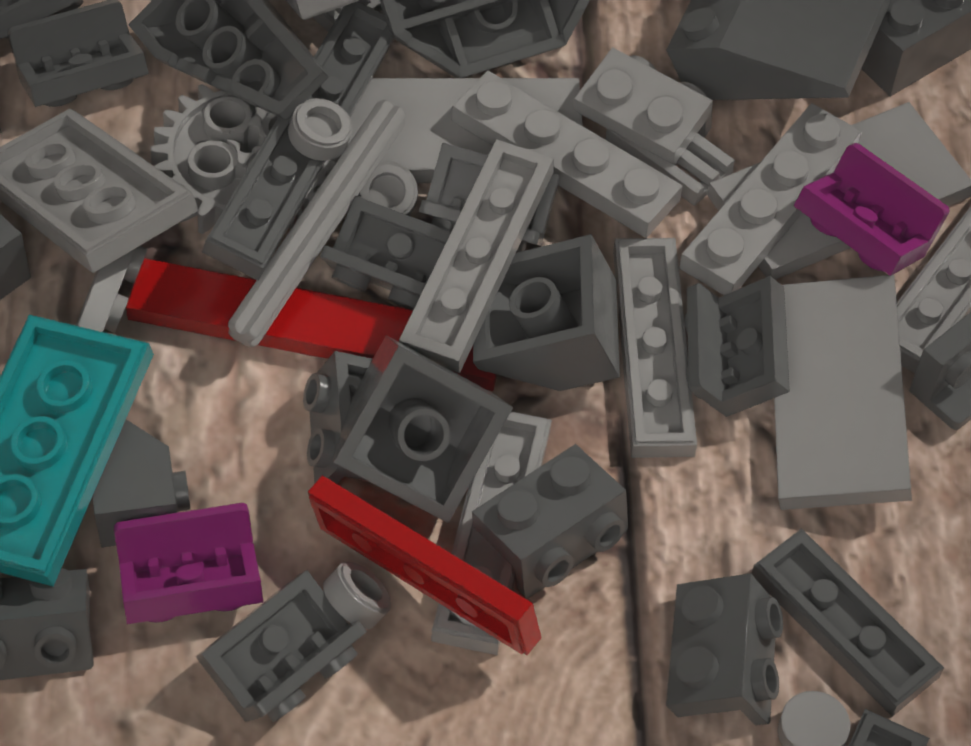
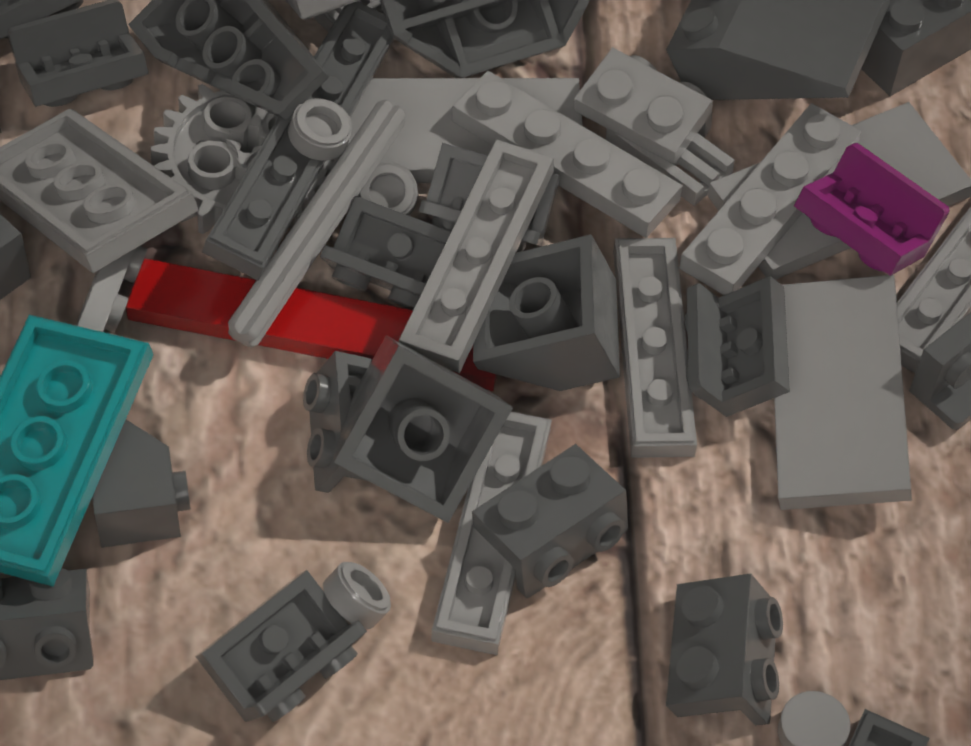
magenta bracket [114,503,263,625] -> none
red tile [308,475,542,655] -> none
dark grey tile [752,528,944,717] -> none

